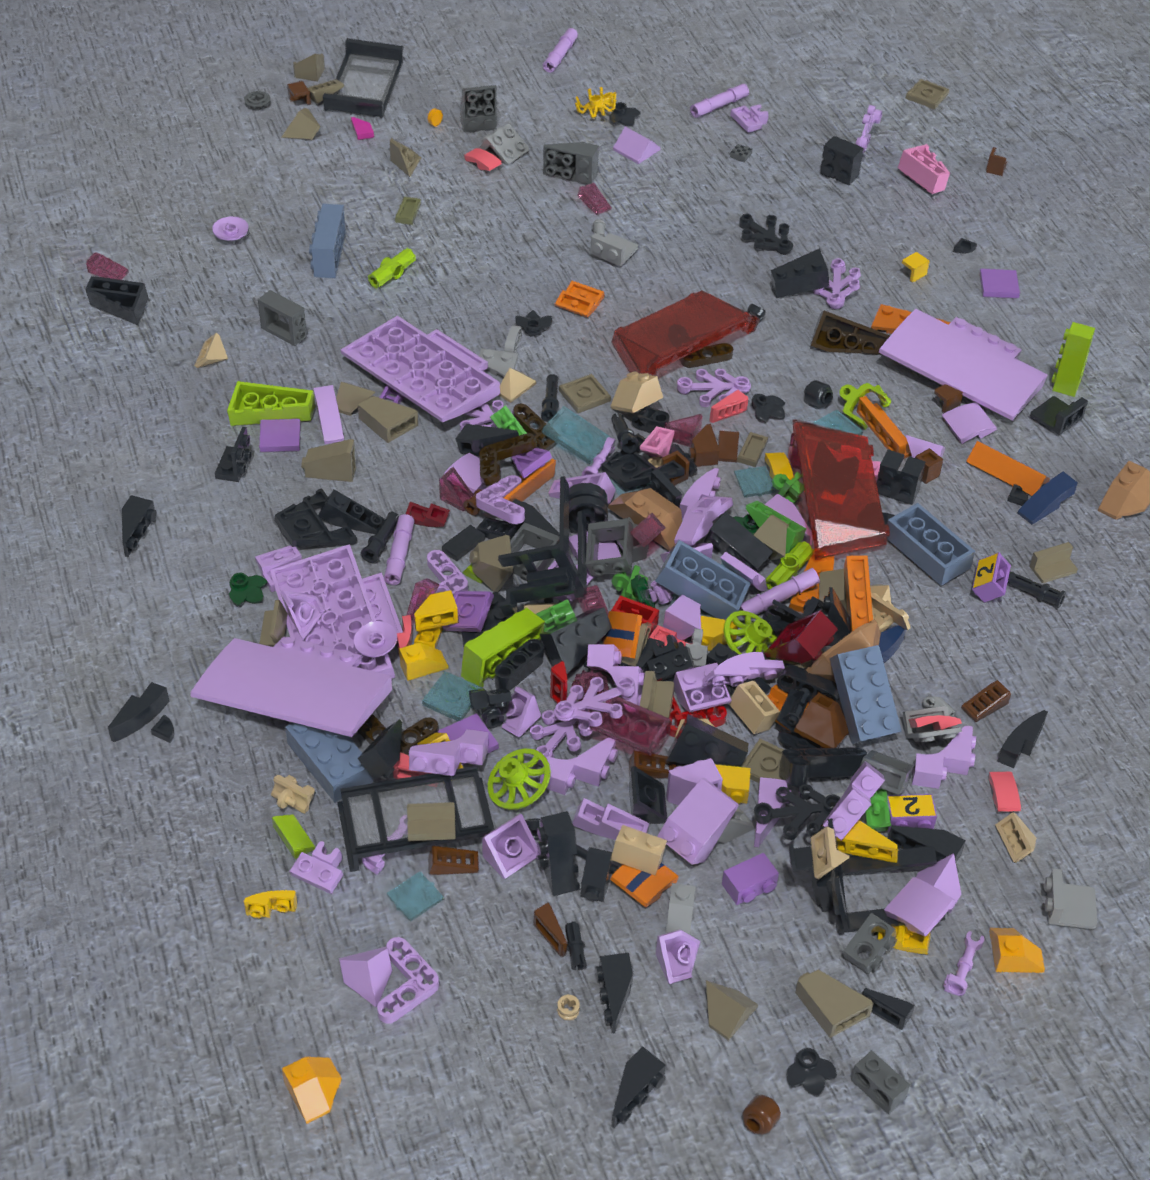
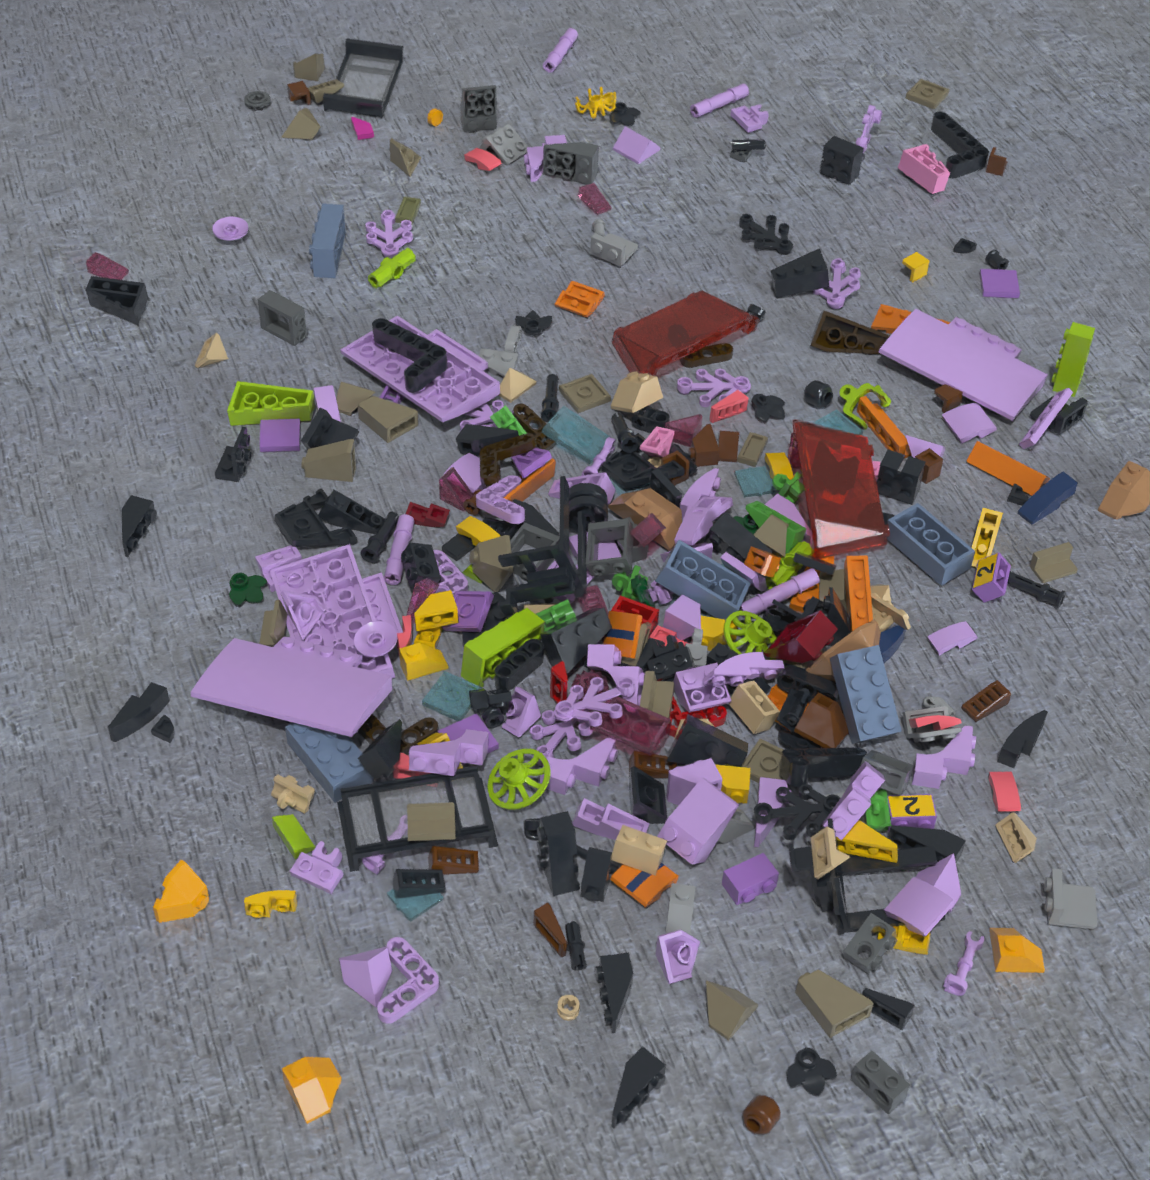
lavender slope [482,813,539,879] -> none
none -> light orange slope [153,860,209,923]
none -> black bracket [301,408,359,450]
none -> lavender plant [365,210,413,259]
none -> black beam [372,318,448,393]
none -> black slope [393,869,446,898]
none -> black brick [401,542,441,590]
none -> yellow slope [455,516,500,546]
none -> lavender arch [524,135,567,182]
none -> black axle [732,138,766,152]
none -> orange slope [744,546,781,577]
none -> black tile [793,551,837,575]
none -> lavender slope [927,621,977,656]
none -> black beam [931,111,989,179]
none -> yellow slope [971,508,1003,568]
none -> black bush [985,249,1009,270]
none -> lavender tile [1019,388,1073,449]

